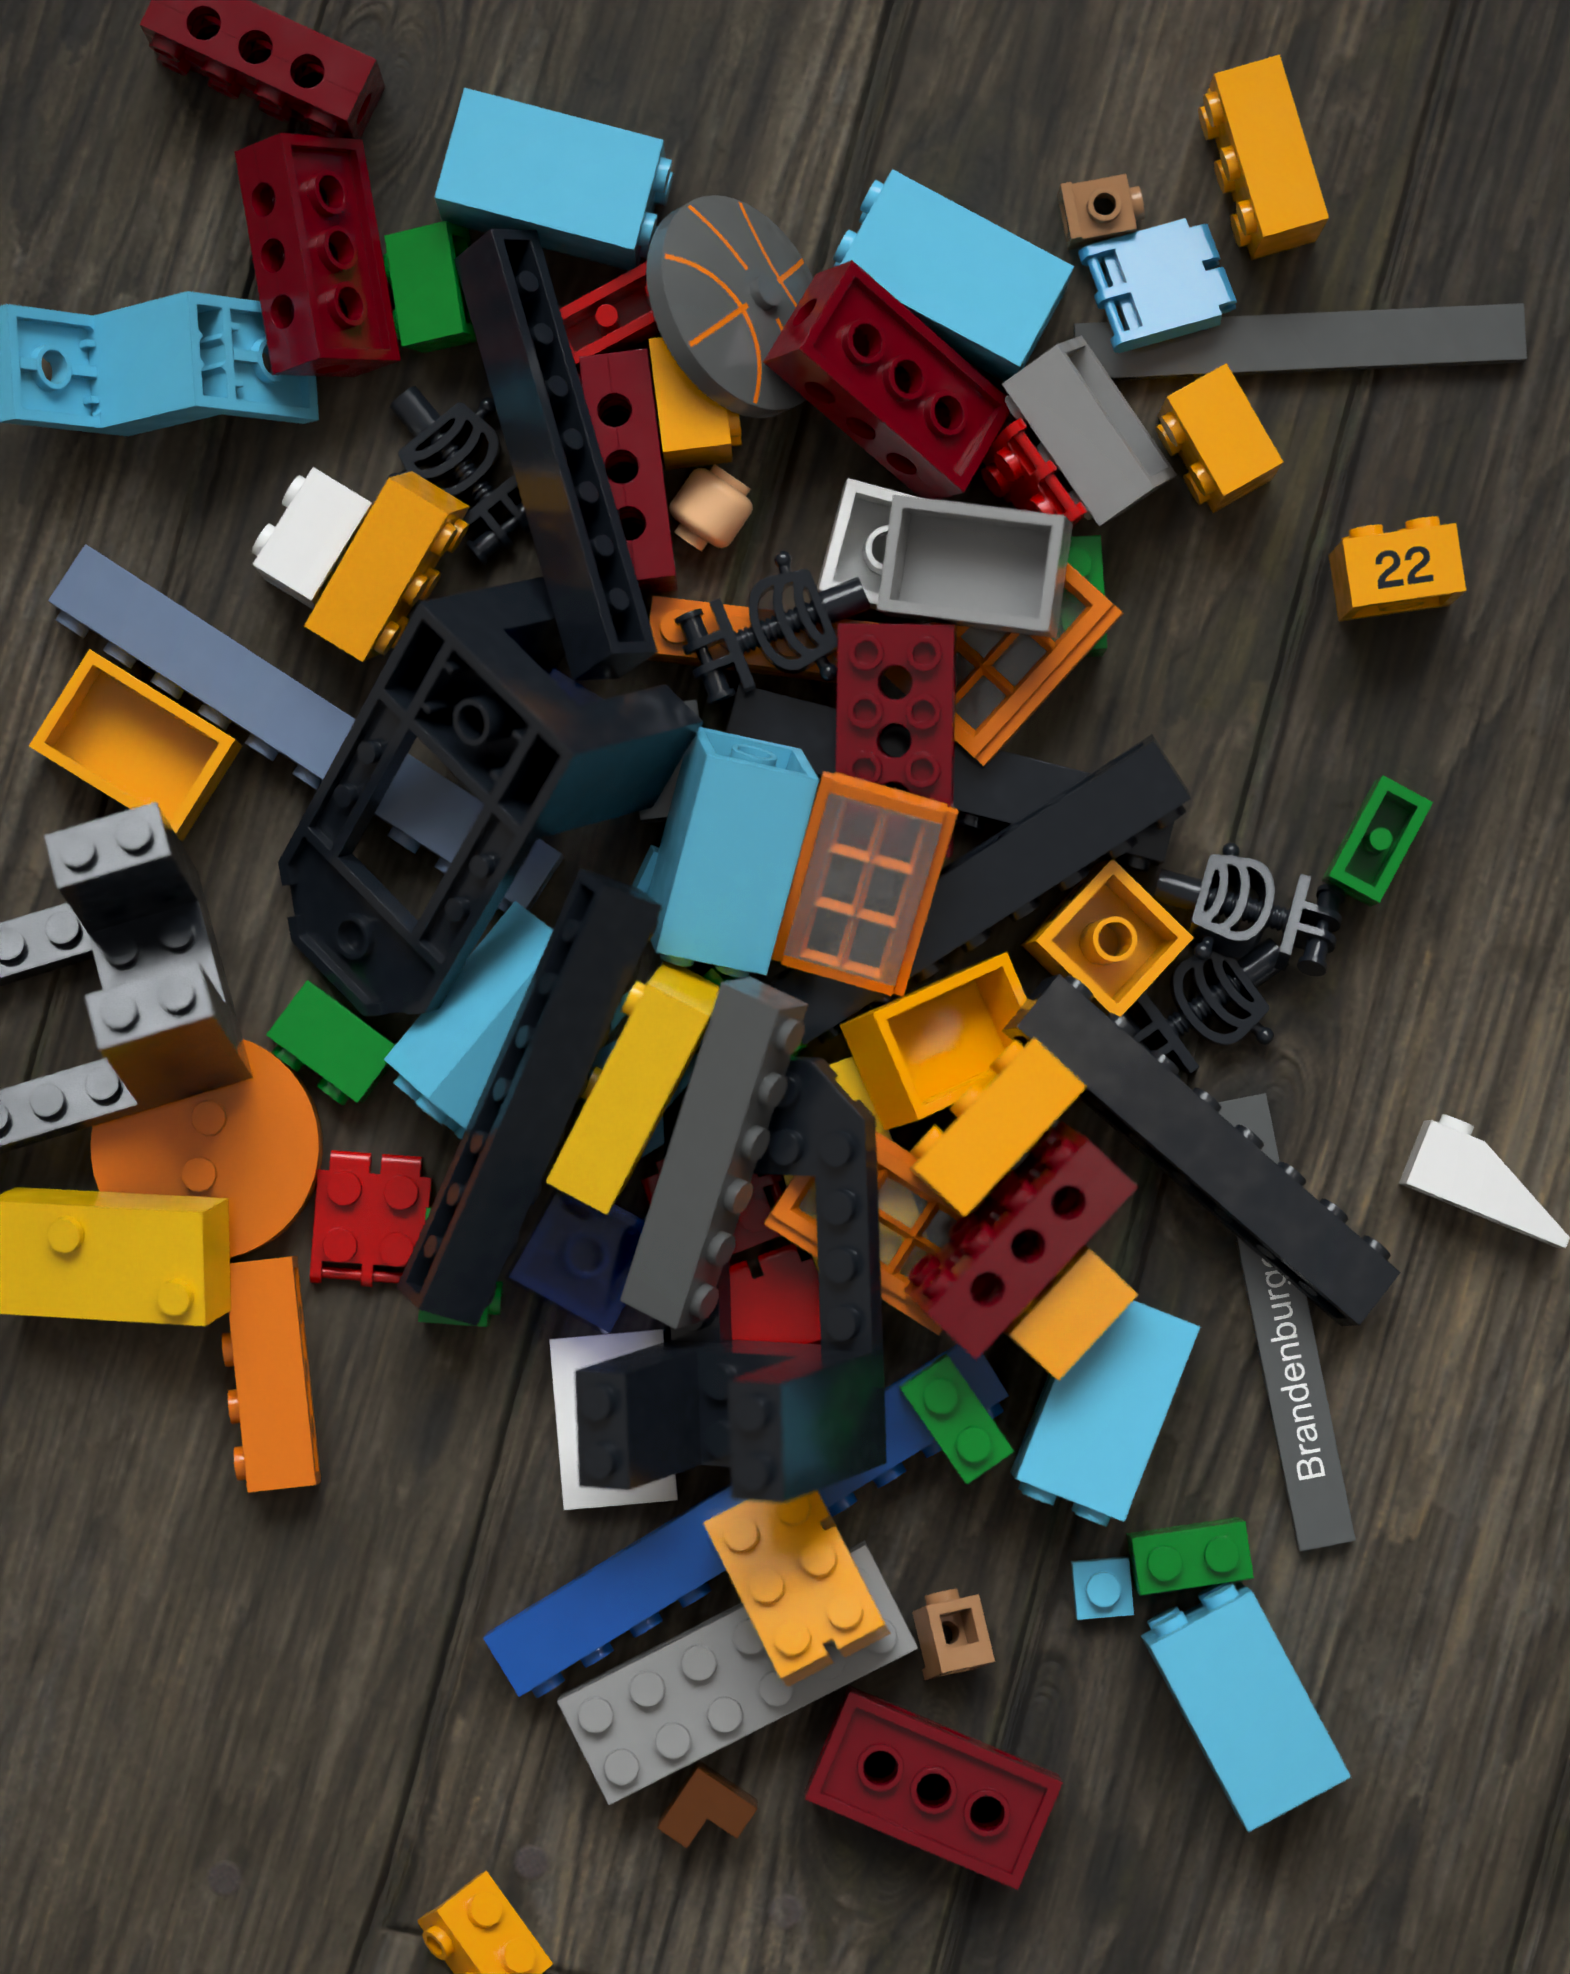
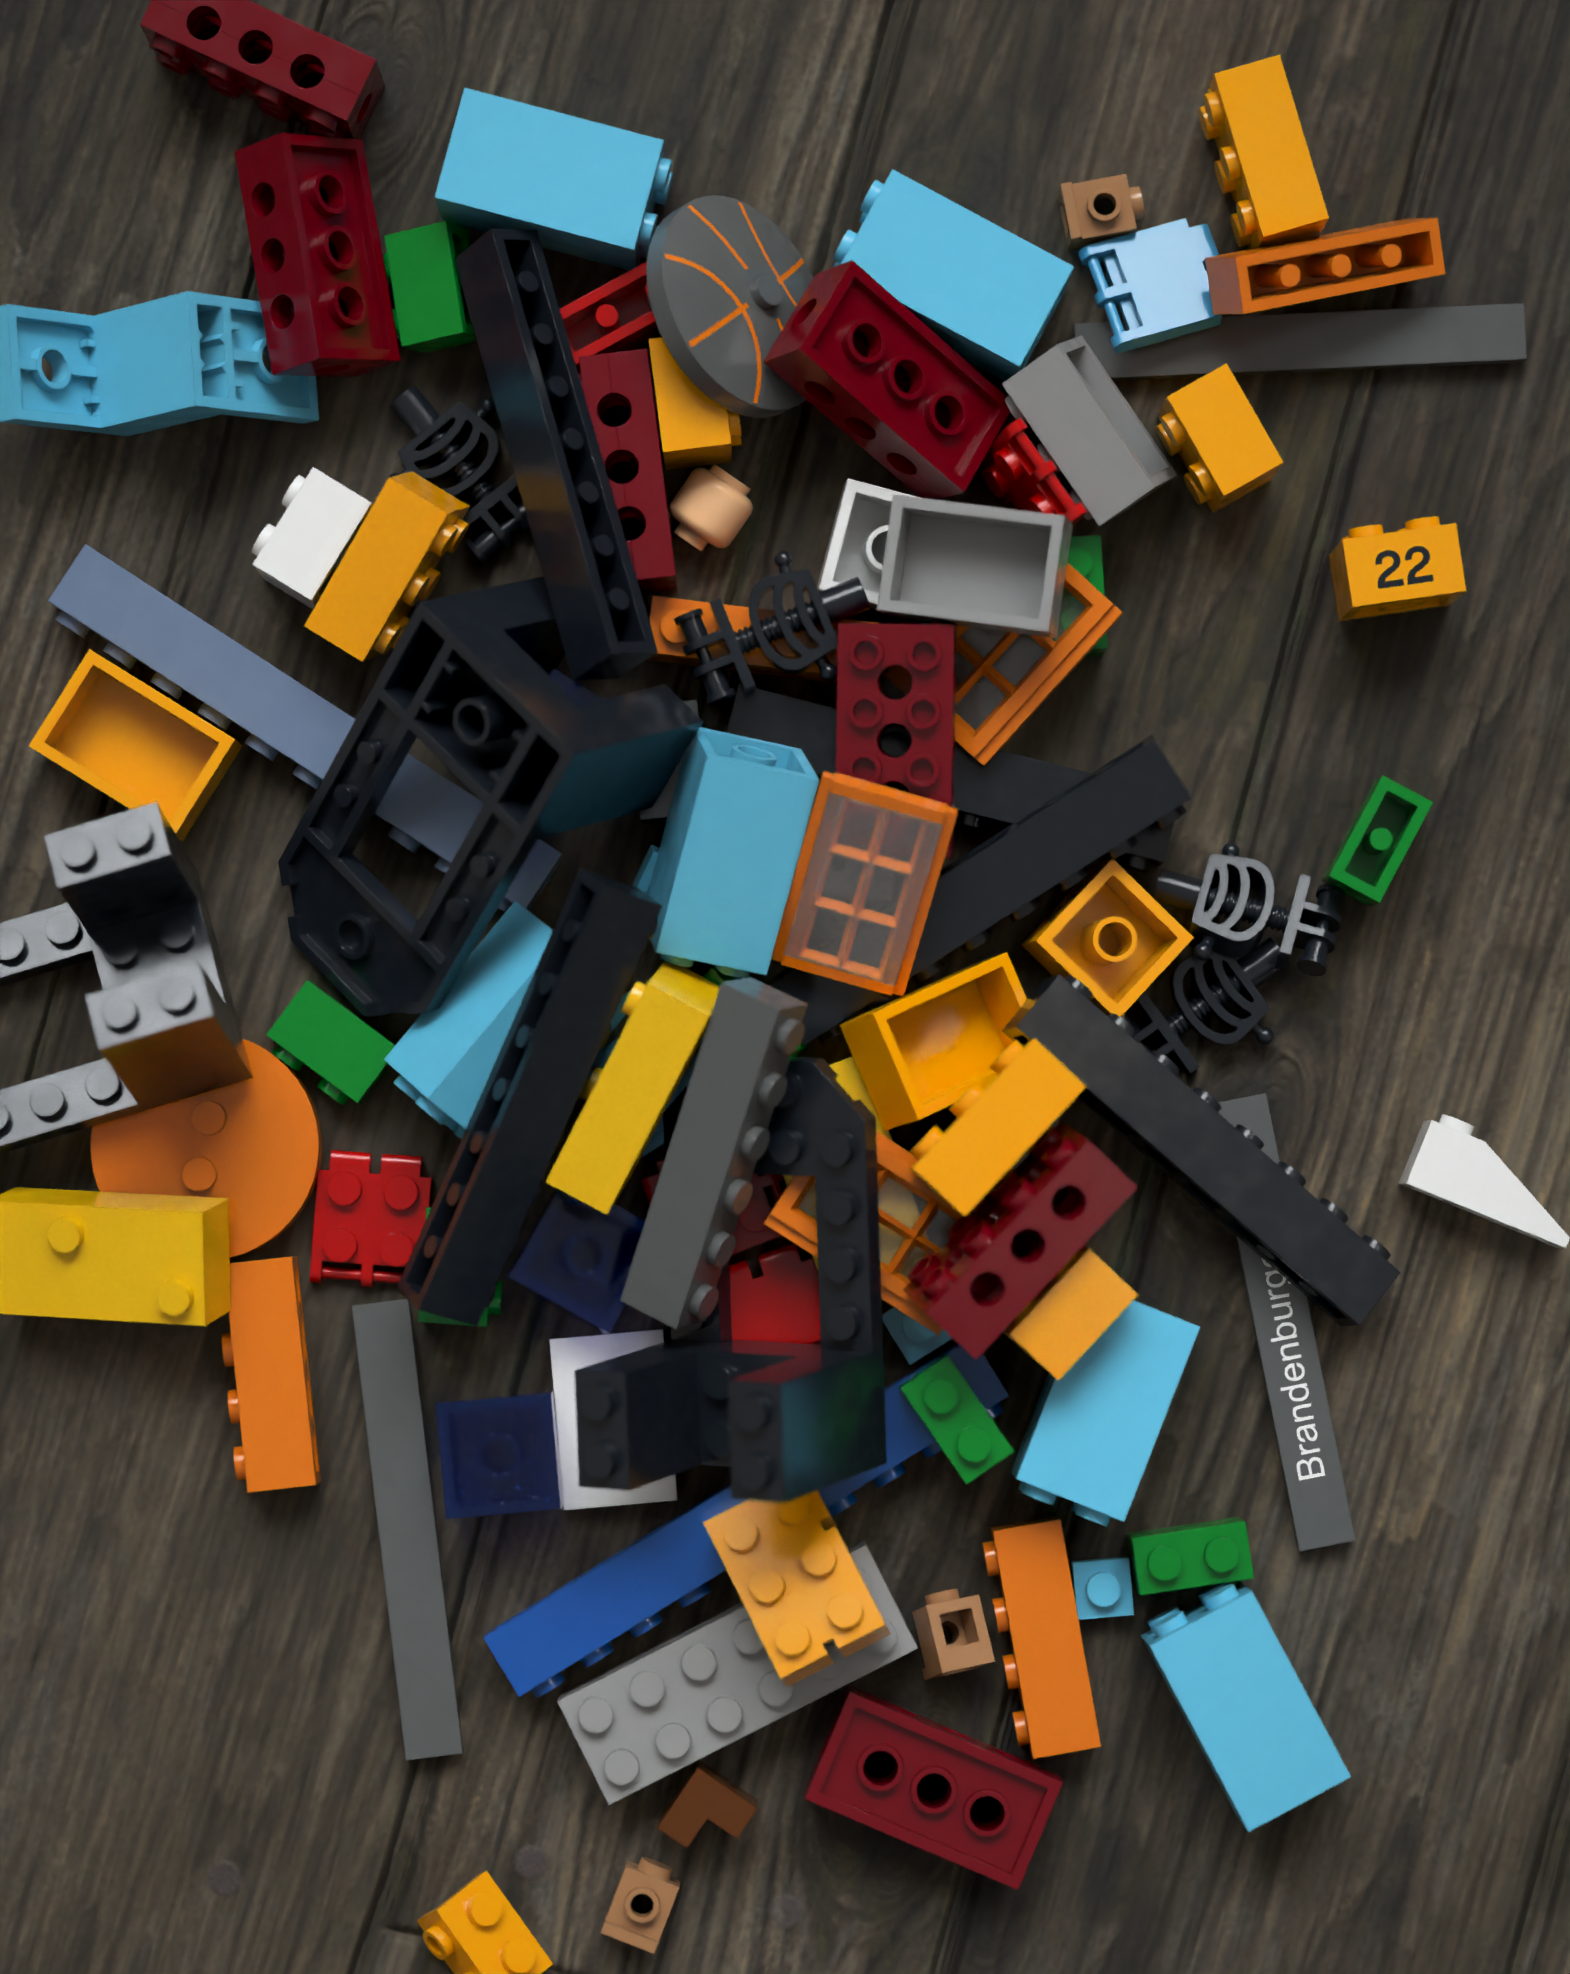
none -> dark grey tile [352,1299,464,1761]
none -> clear blue brick [436,1391,563,1519]
none -> medium nougat brick [601,1857,680,1954]
none -> medium azure plate [882,1307,952,1365]
none -> orange brick [982,1516,1101,1759]
none -> orange brick [1205,217,1445,314]

